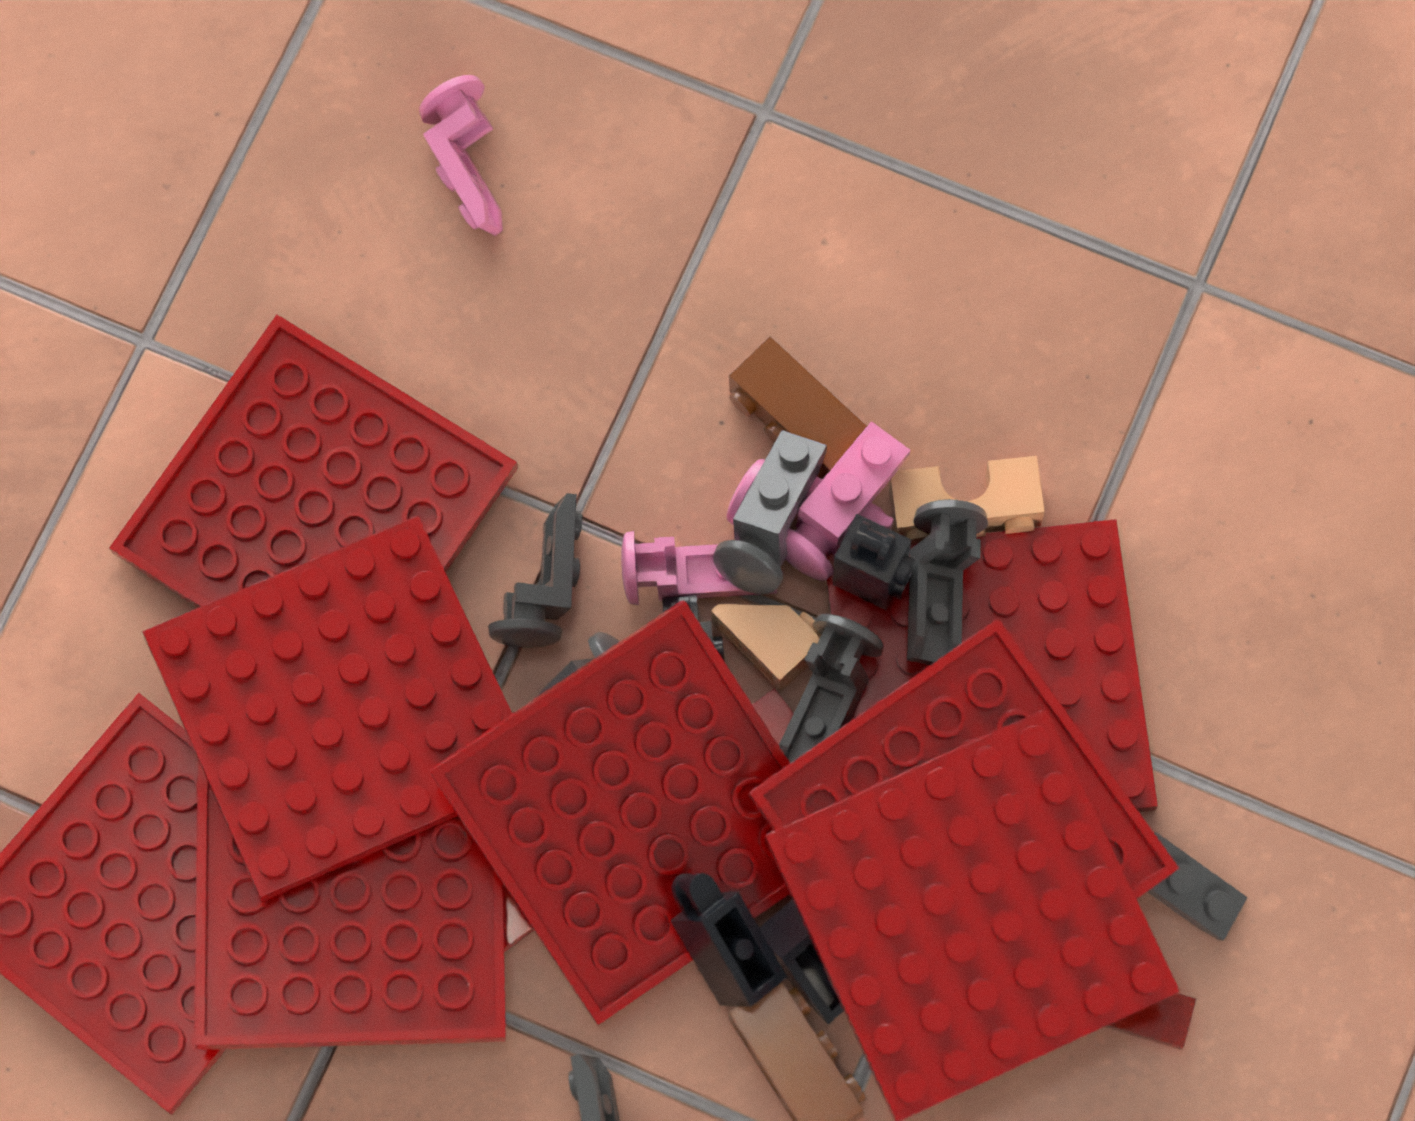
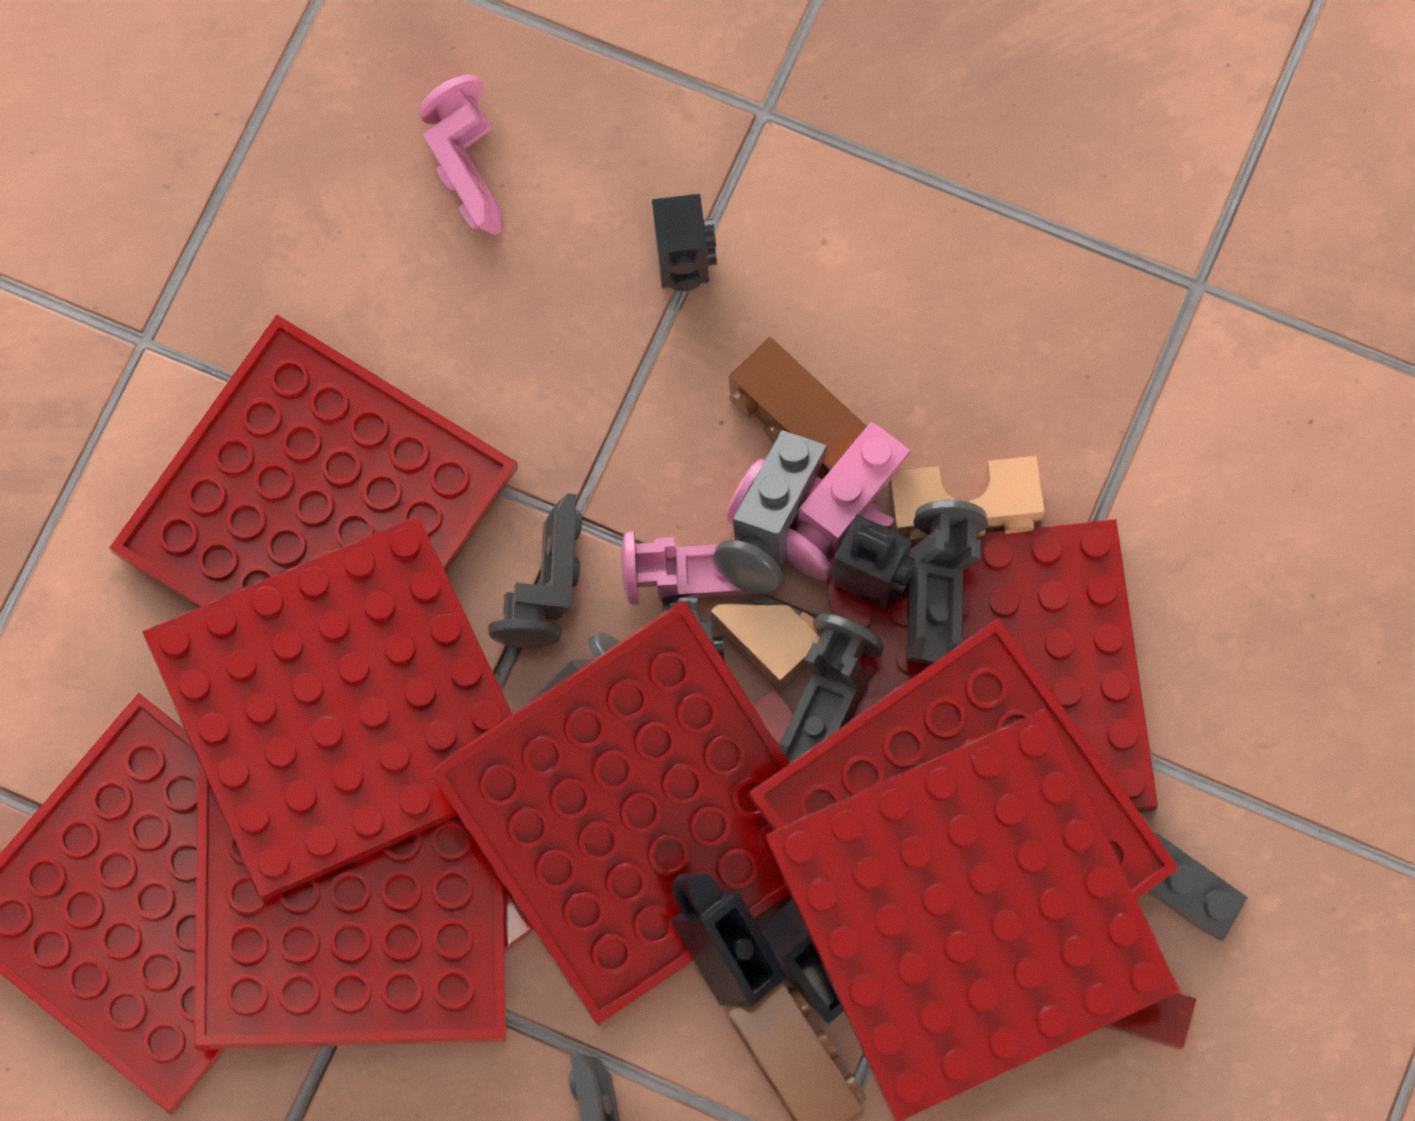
none -> black brick [652,193,717,291]

